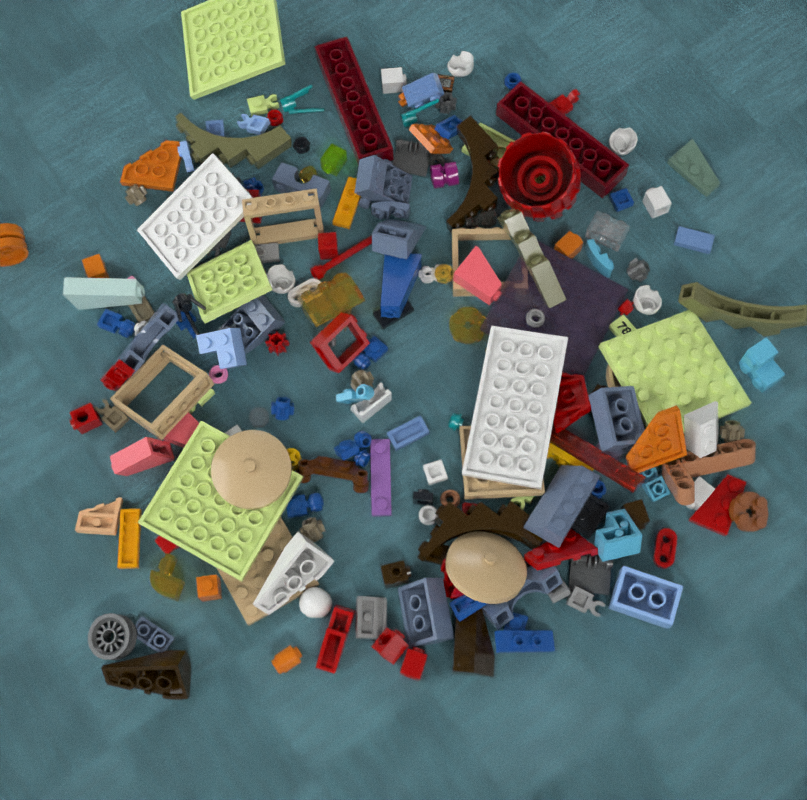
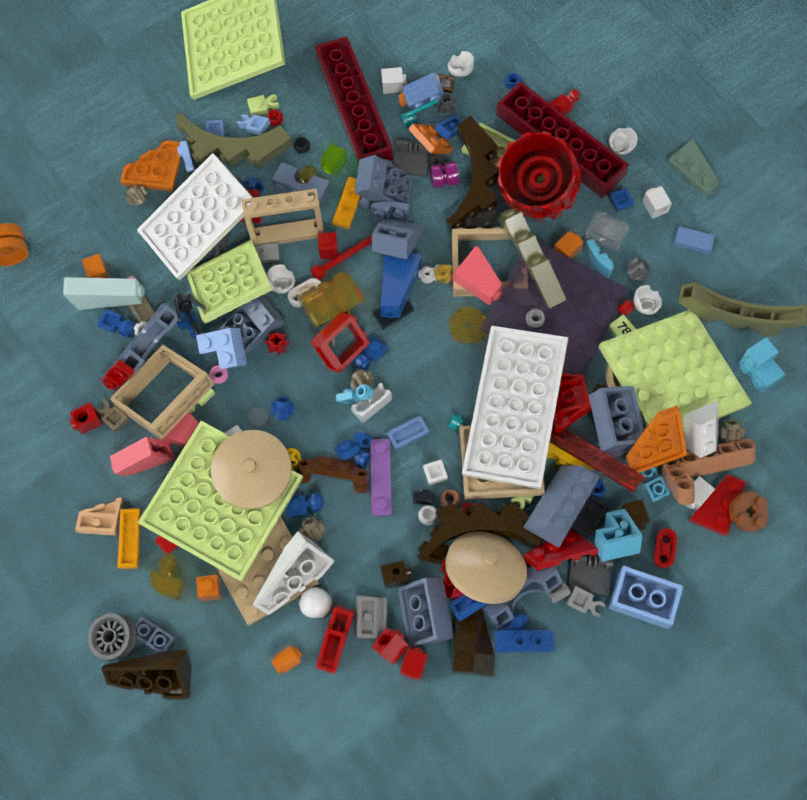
teal plant [280,85,325,115] -> none

